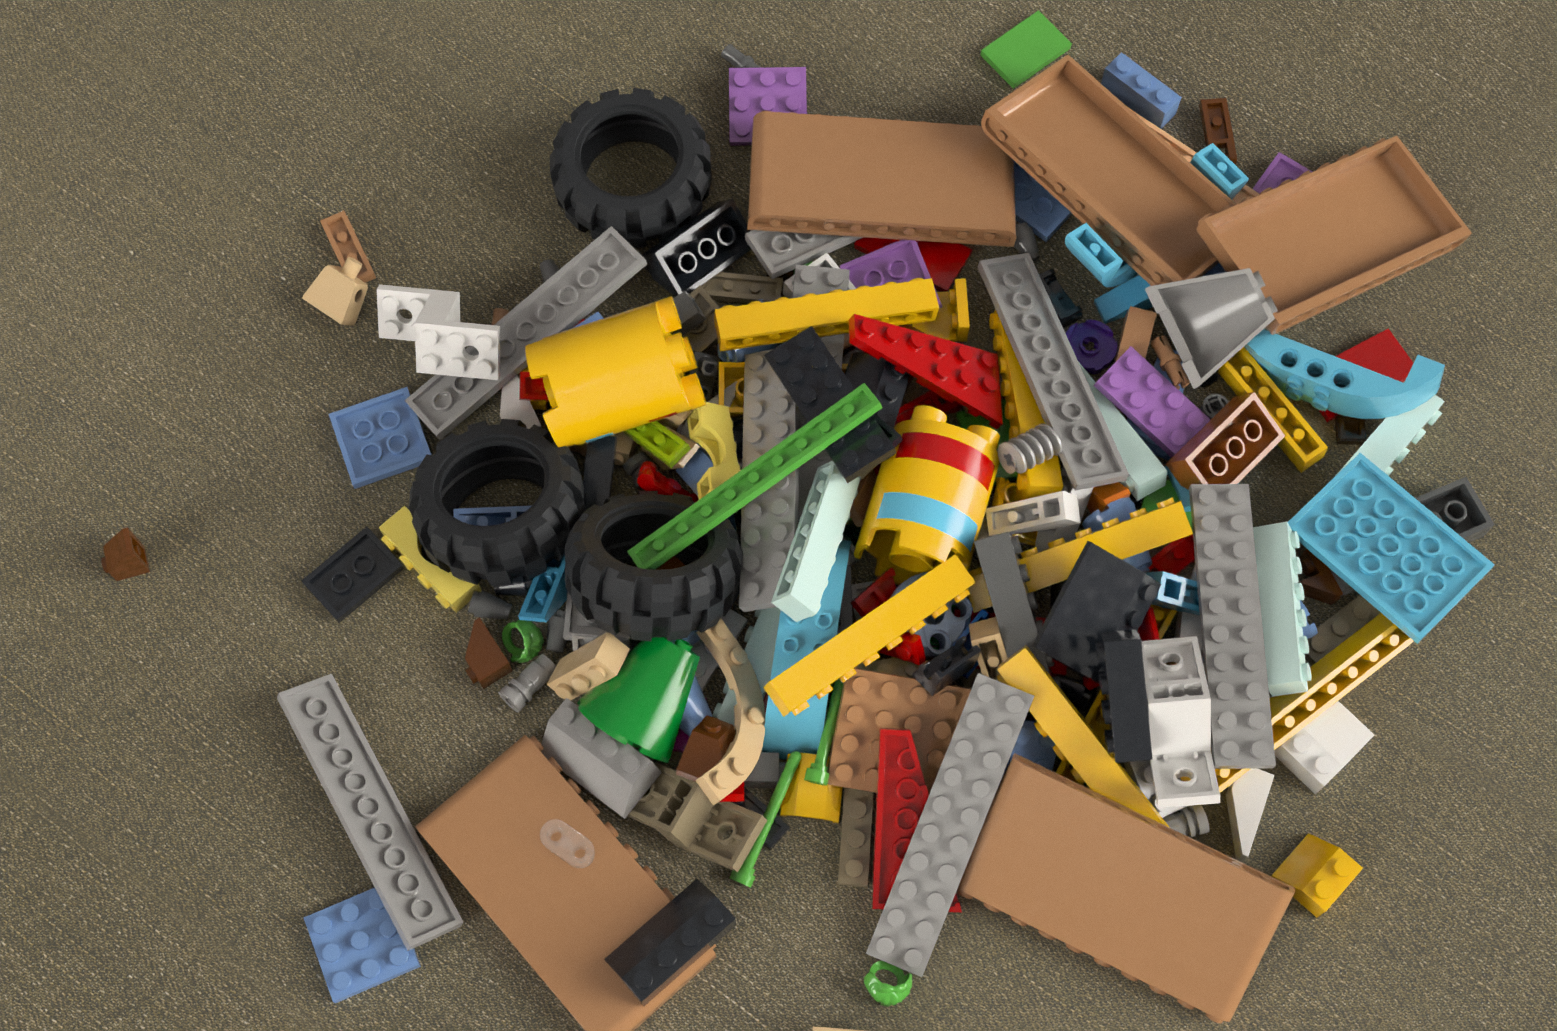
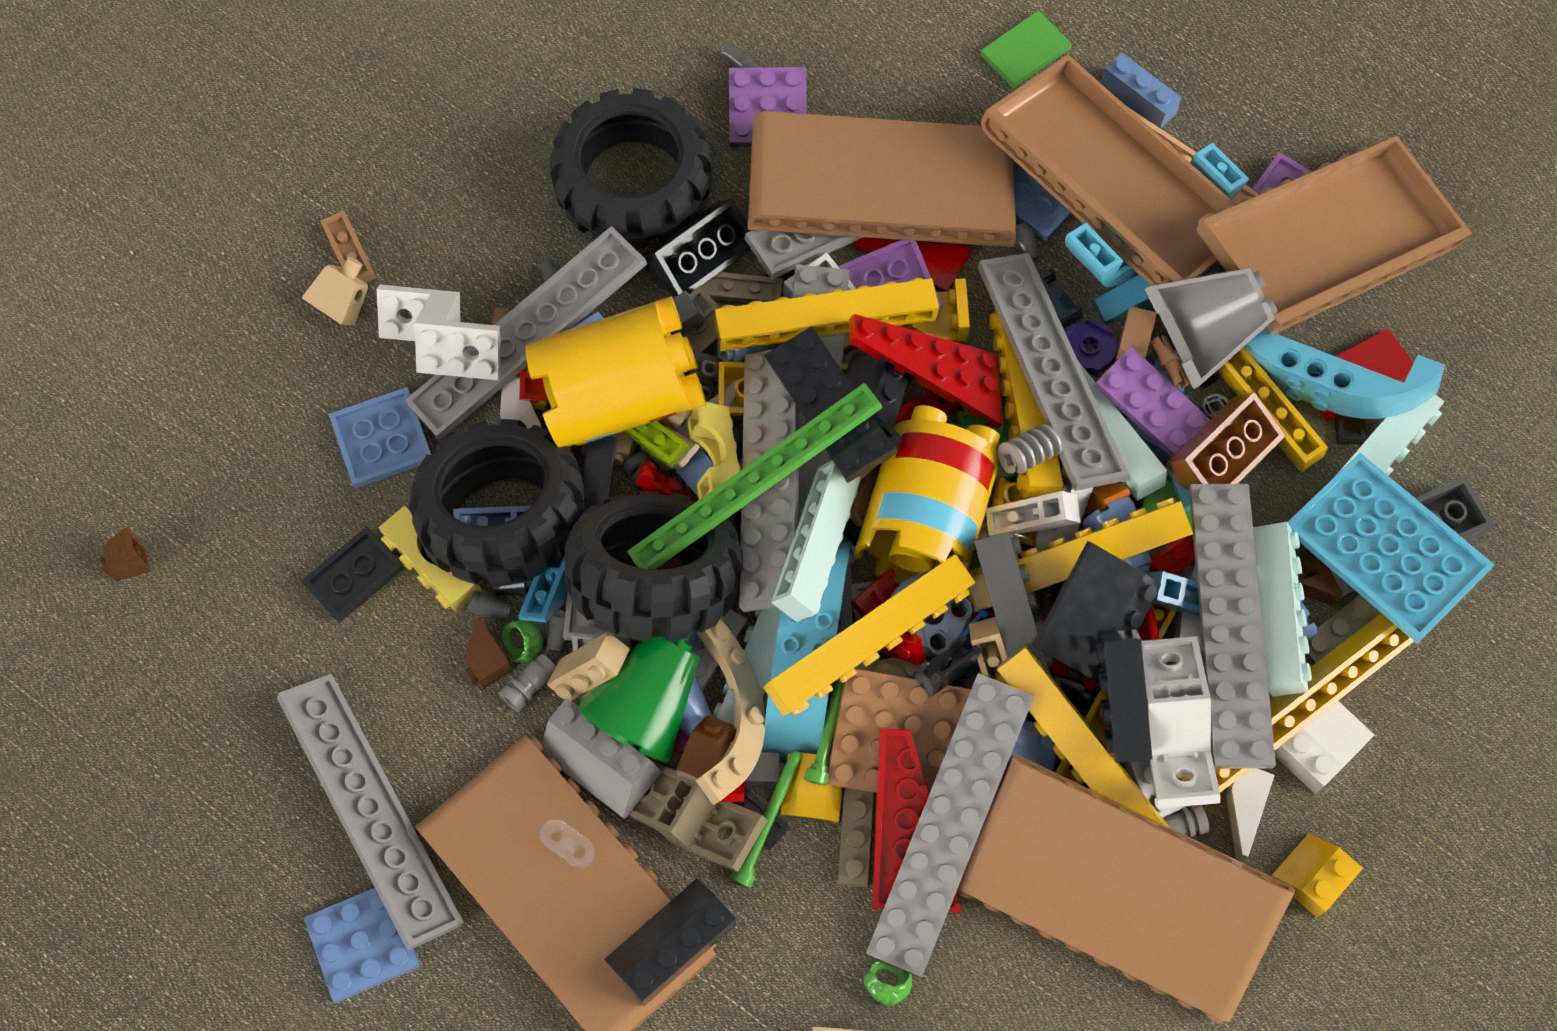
reddish brown plate [1199,98,1237,165] -> none

